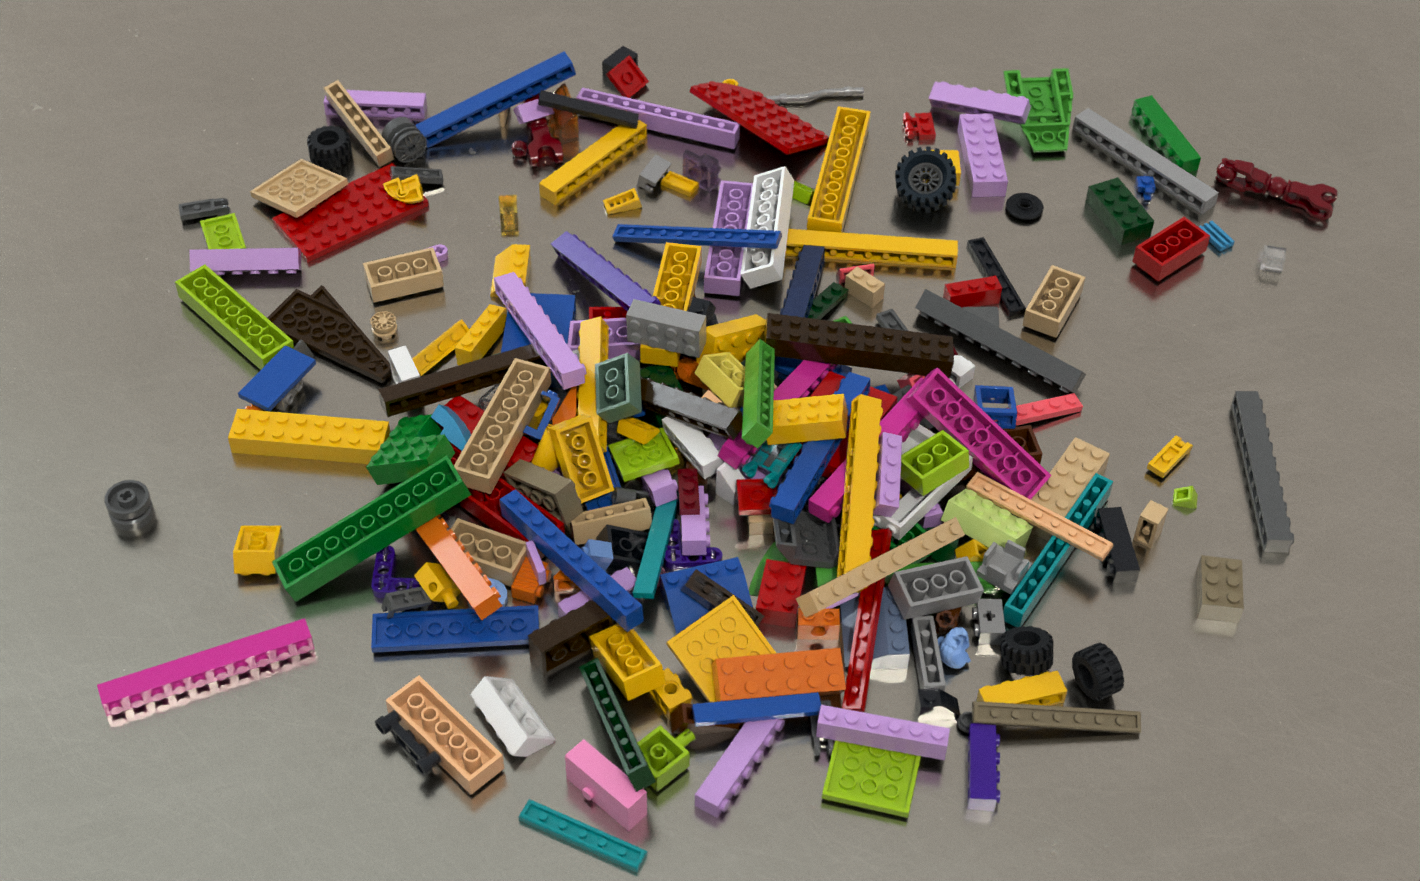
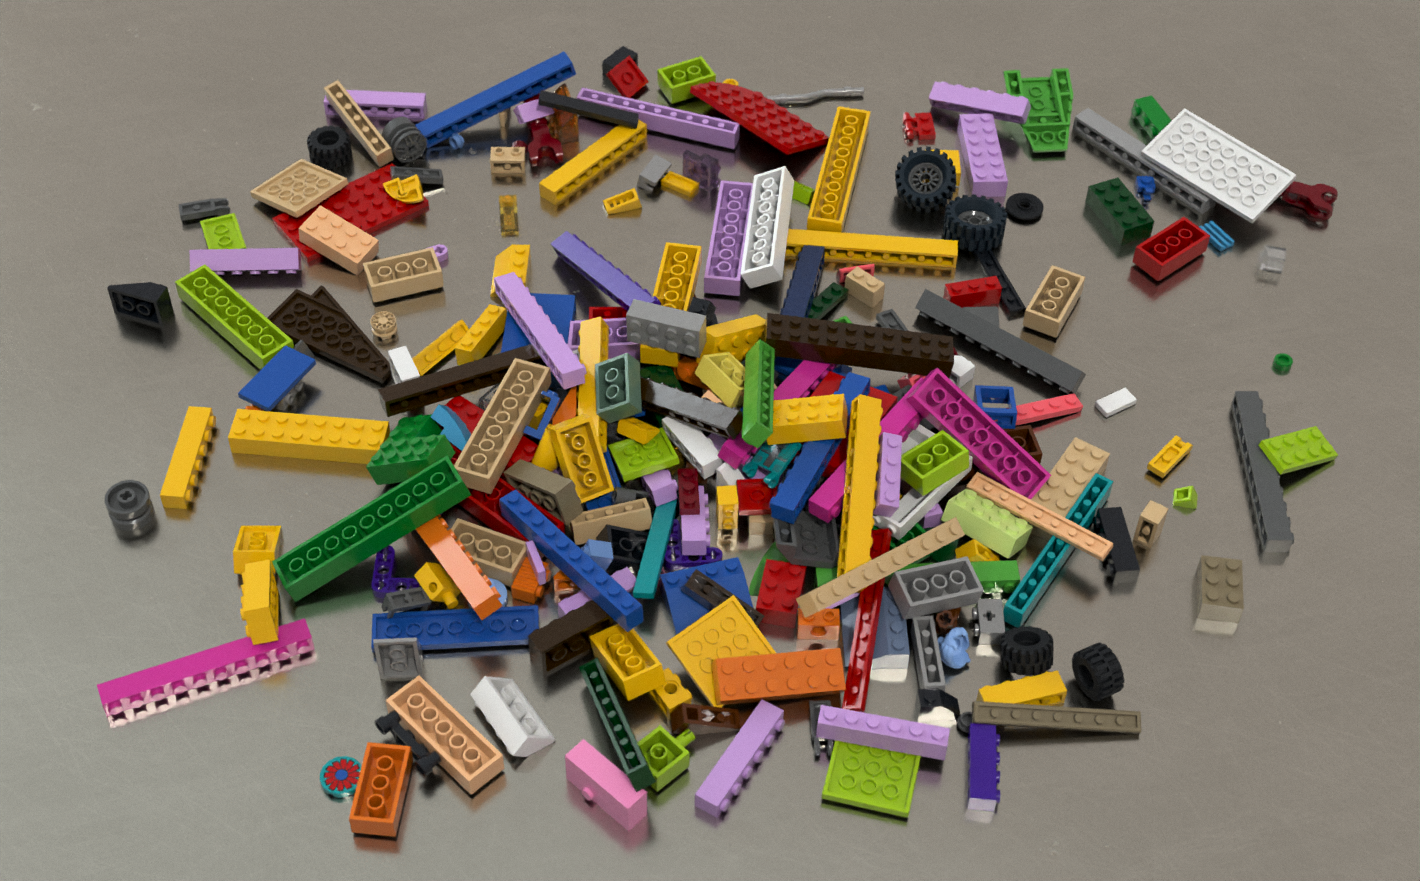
teal tile [518,799,647,873] -> none
blue plate [612,224,782,249] -> none
blue tile [692,692,821,727] -> none
light grey panel [976,540,1033,595] -> none
none -> black slope [107,282,174,327]
none -> yellow brick [160,406,216,509]
none -> yellow brick [240,559,279,645]
none -> light nougat brick [299,205,379,276]
none -> tile [320,756,362,798]
none -> orange brick [349,742,413,837]
none -> light grey slope [373,638,423,679]
none -> medium blue plate [449,133,464,149]
none -> tan brick [490,147,526,174]
none -> lime brick [657,56,716,104]
none -> yellow brick [716,485,739,530]
none -> black wheel [943,194,1007,252]
none -> white tile [1095,388,1137,418]
none -> white plate [1141,108,1296,223]
none -> lime plate [1258,426,1338,475]
none -> green tile [1273,353,1293,371]

